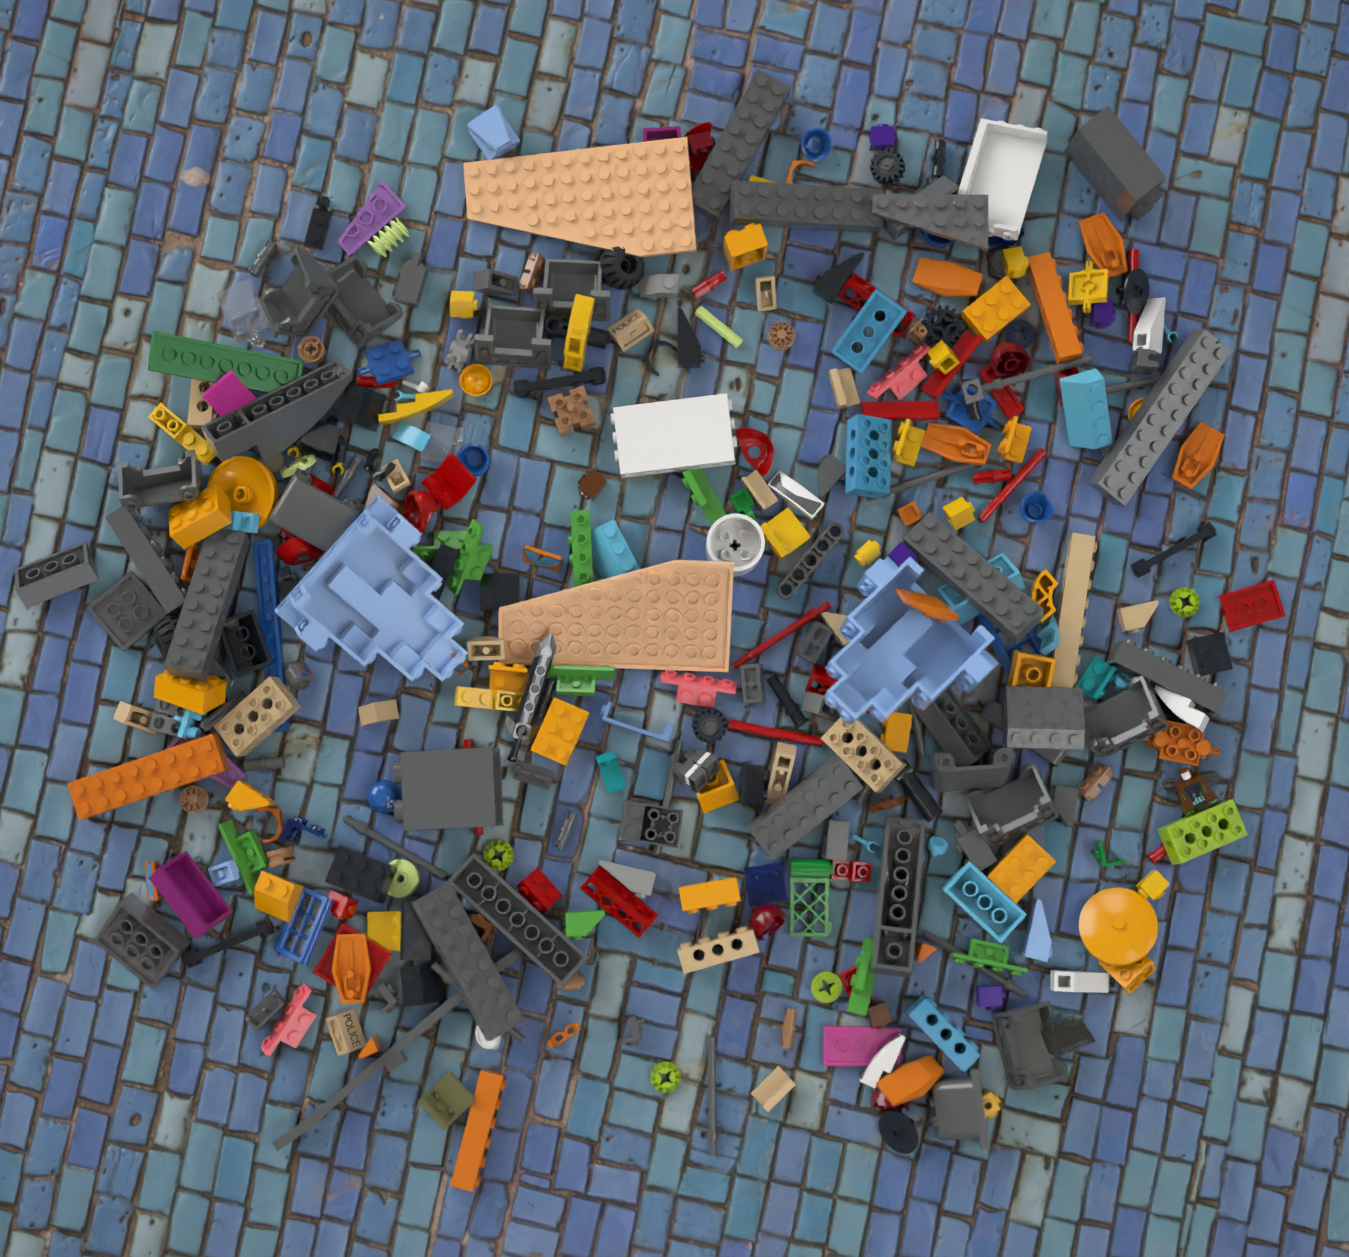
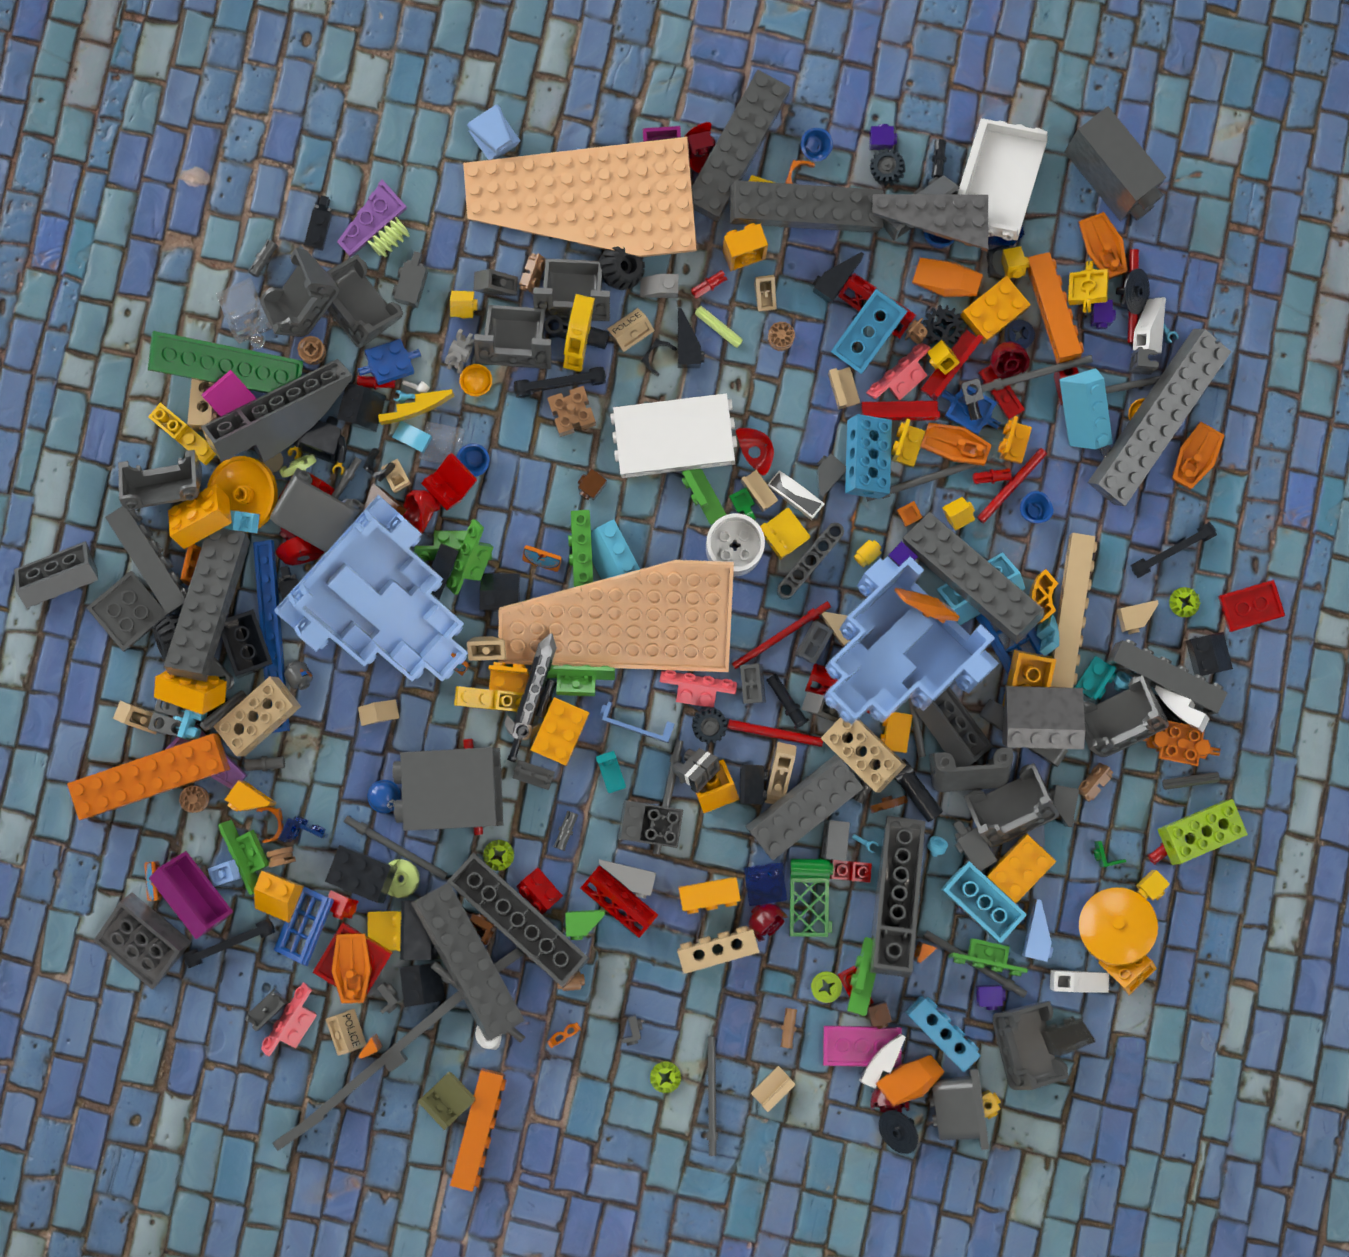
torso [1173,767,1219,817] -> none

